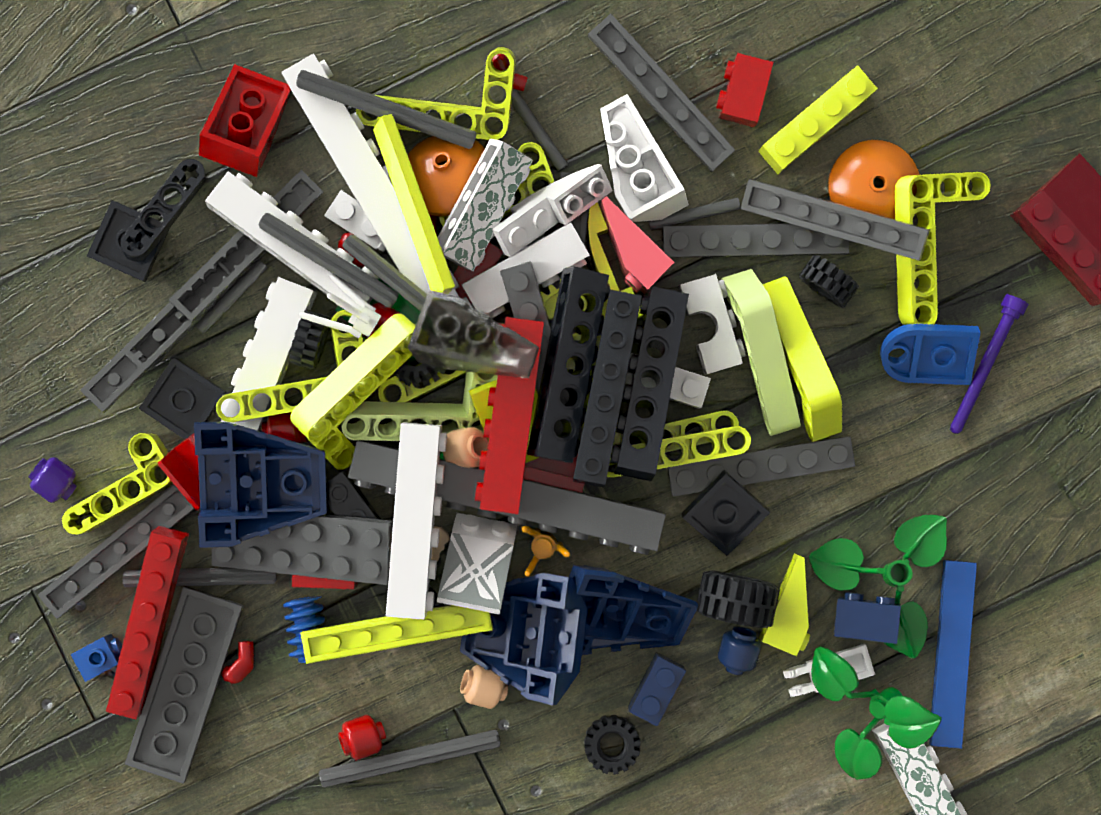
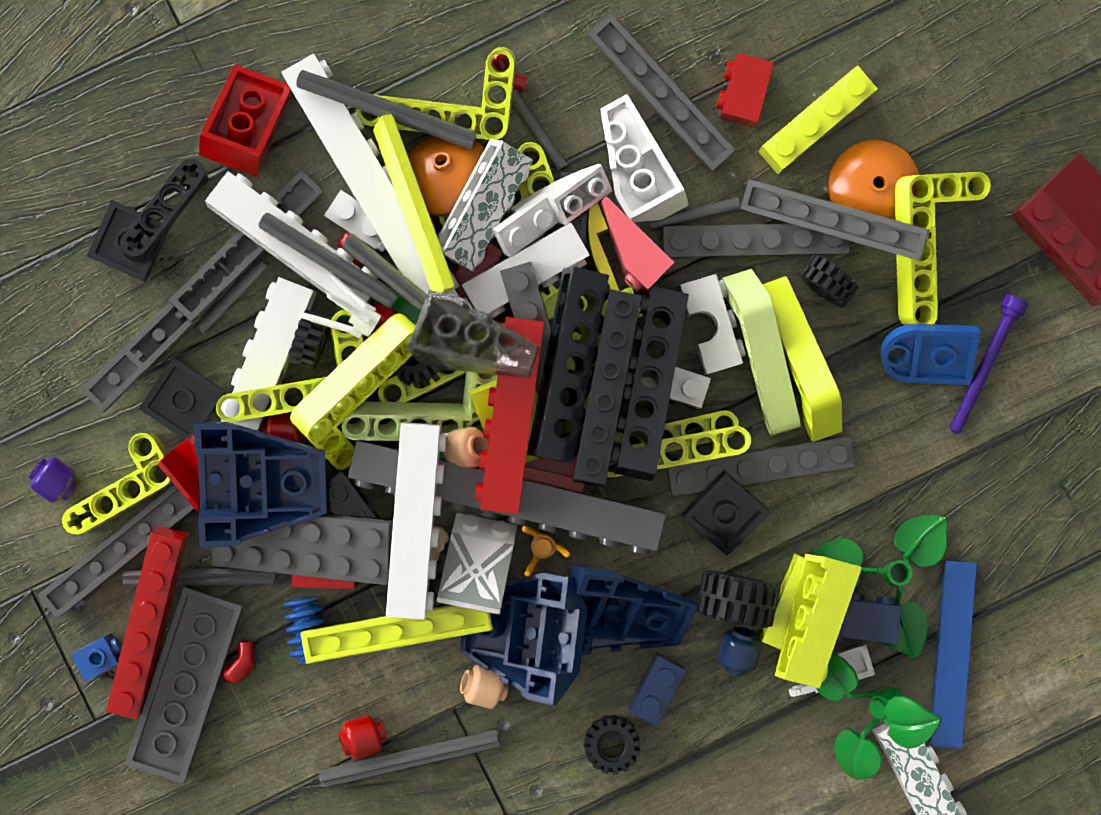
none -> neon yellow wedge [775,554,862,689]

